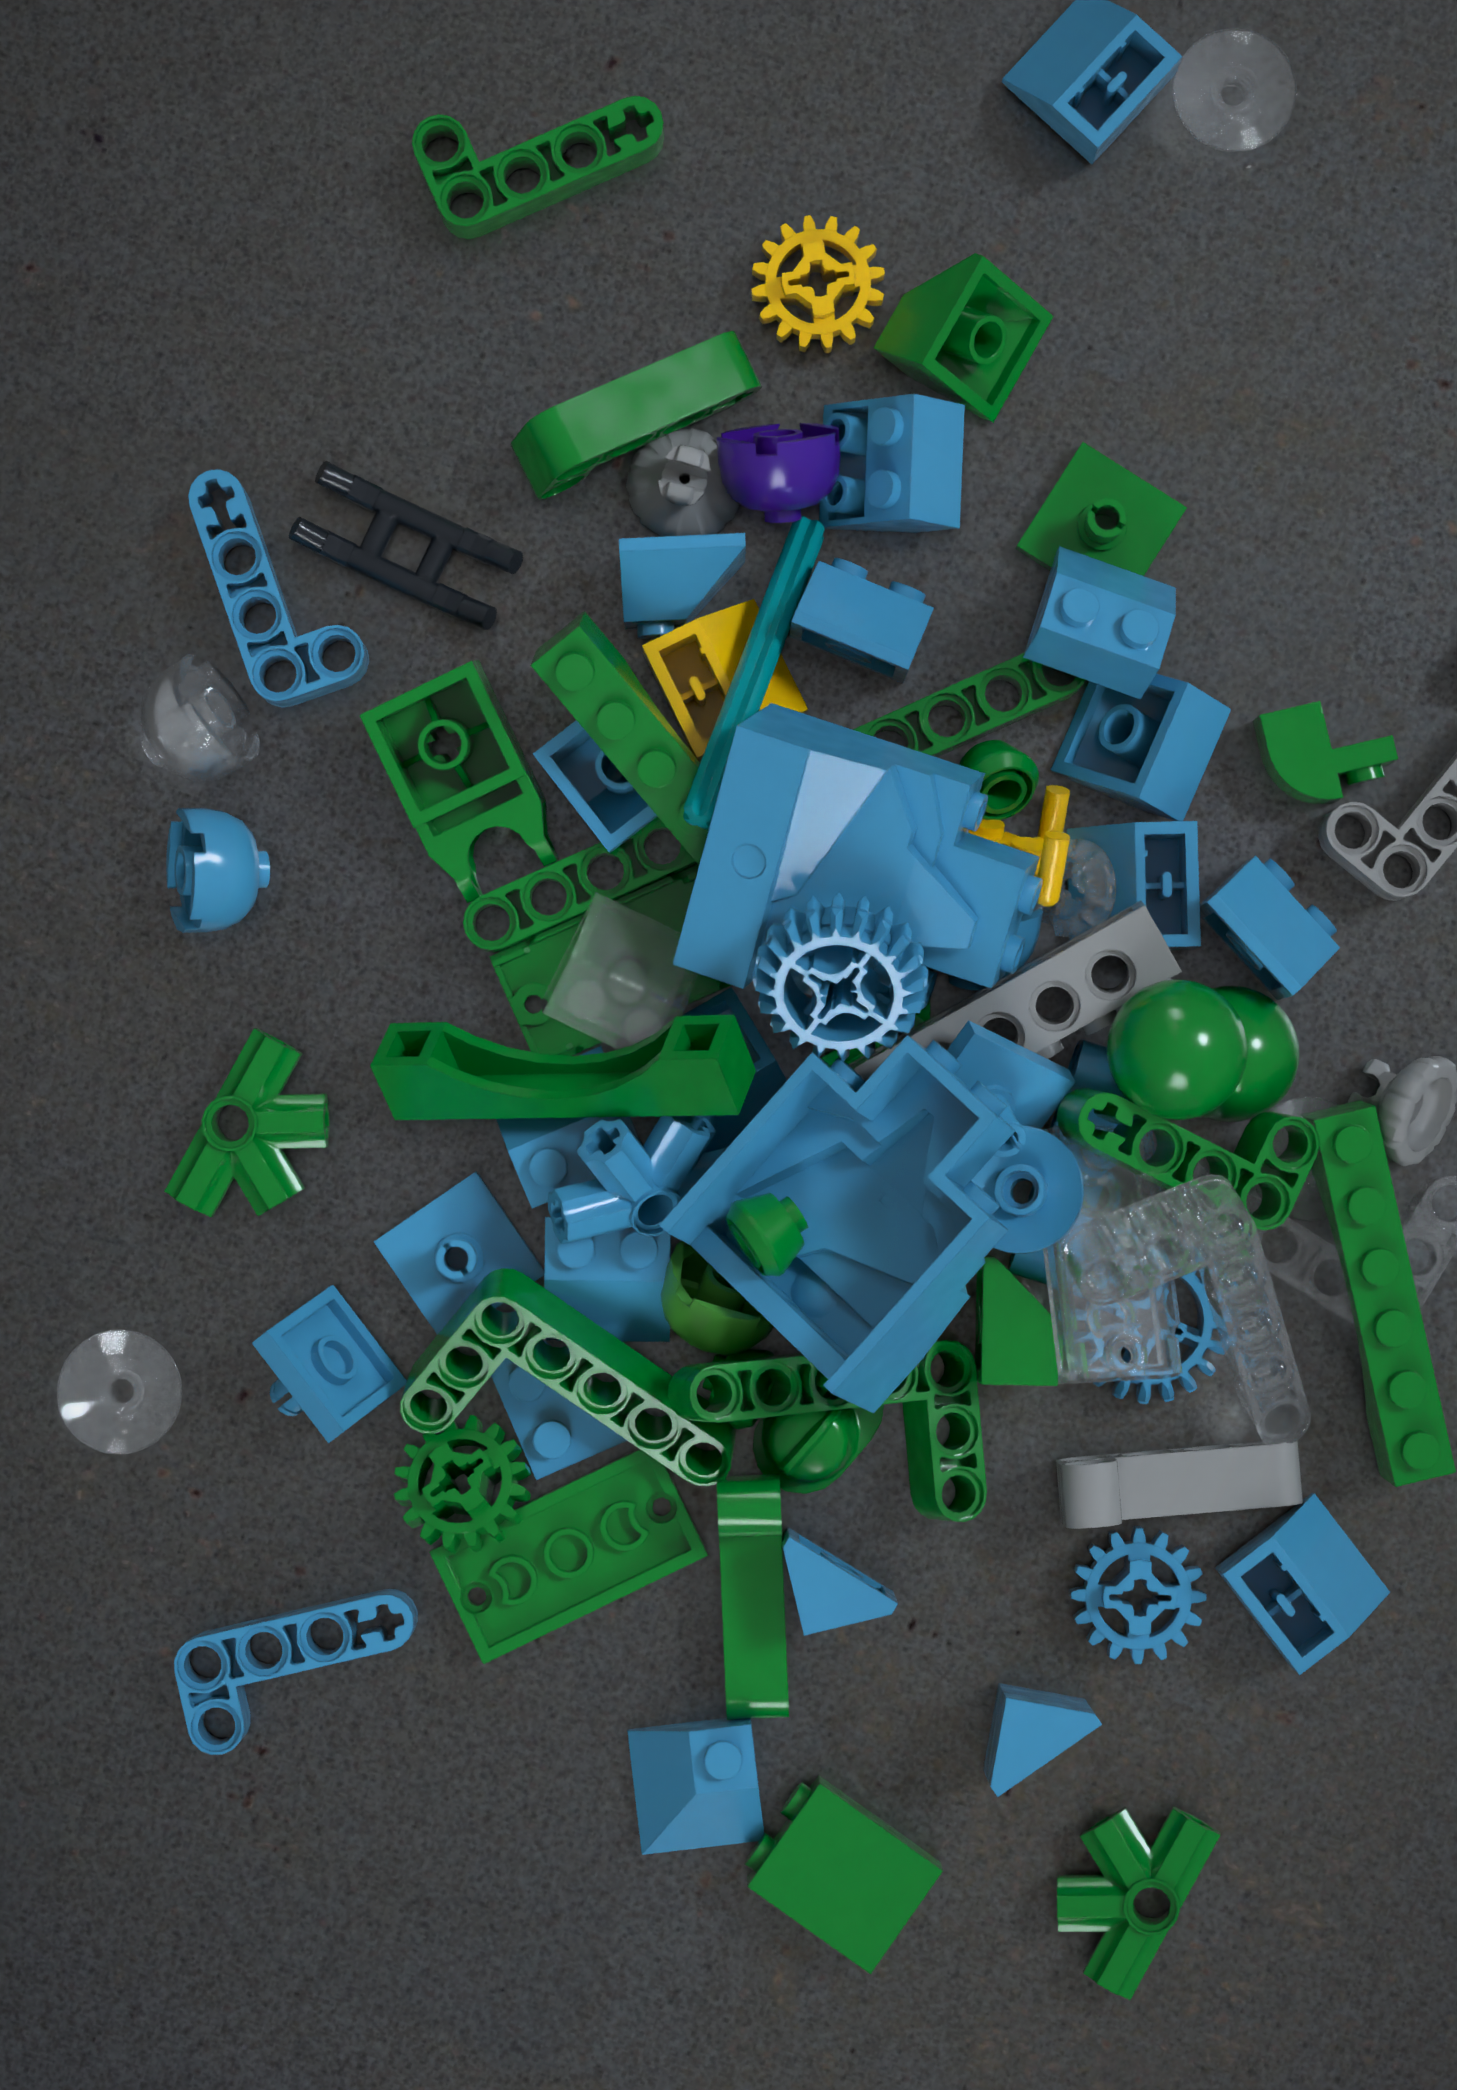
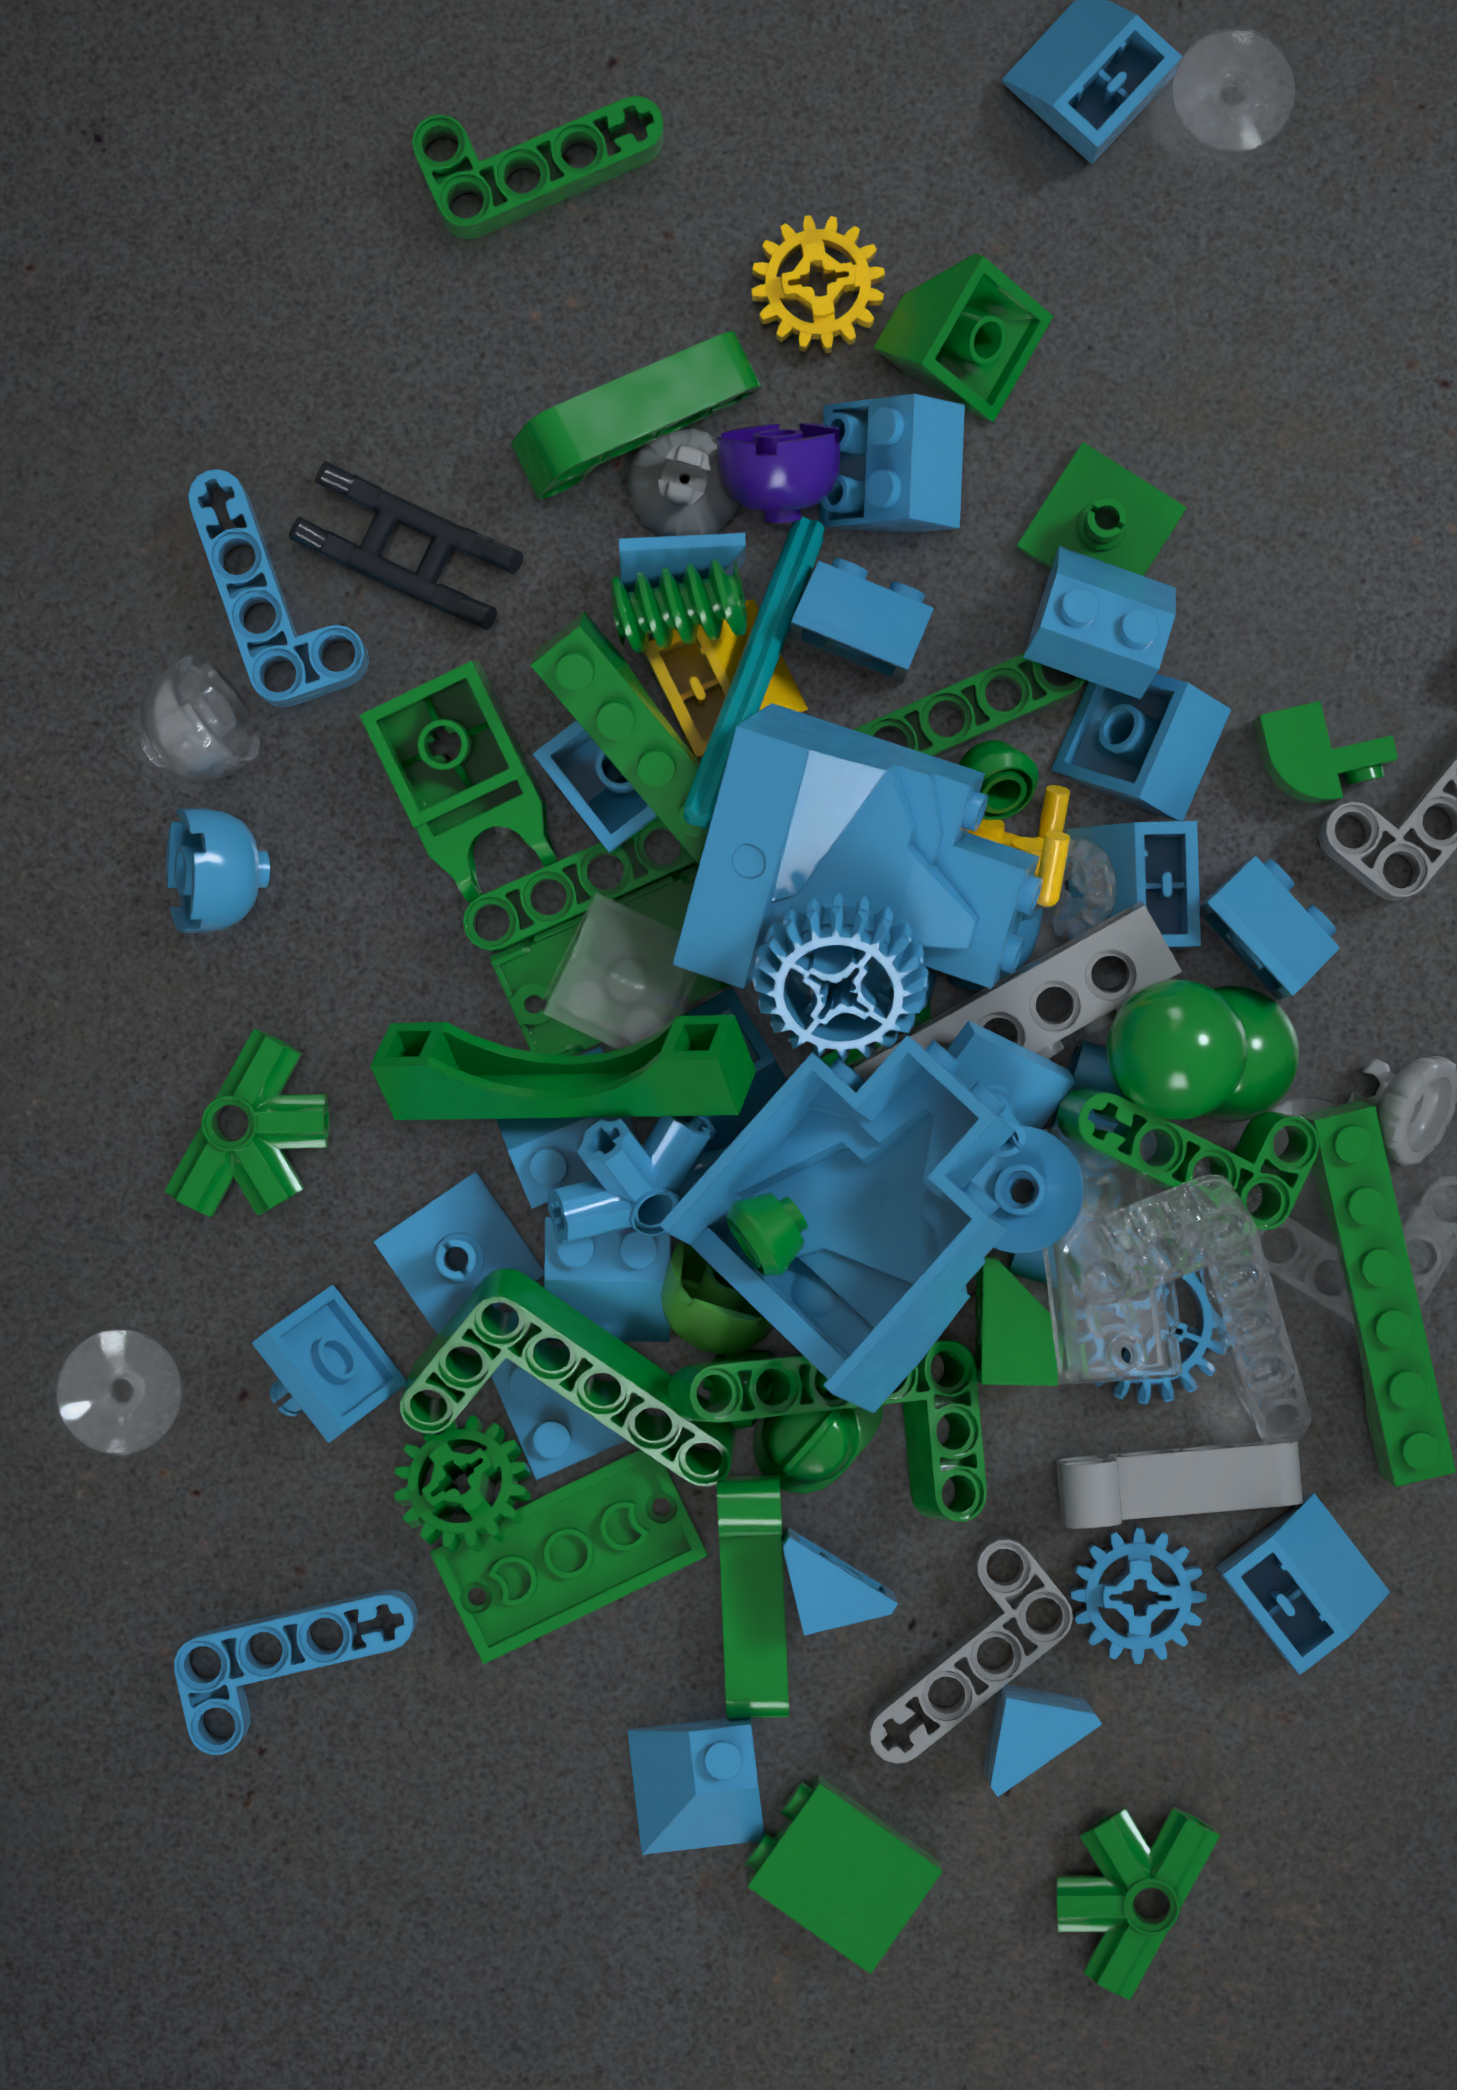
none -> green piece [610,559,747,653]
none -> light grey beam [868,1535,1073,1764]

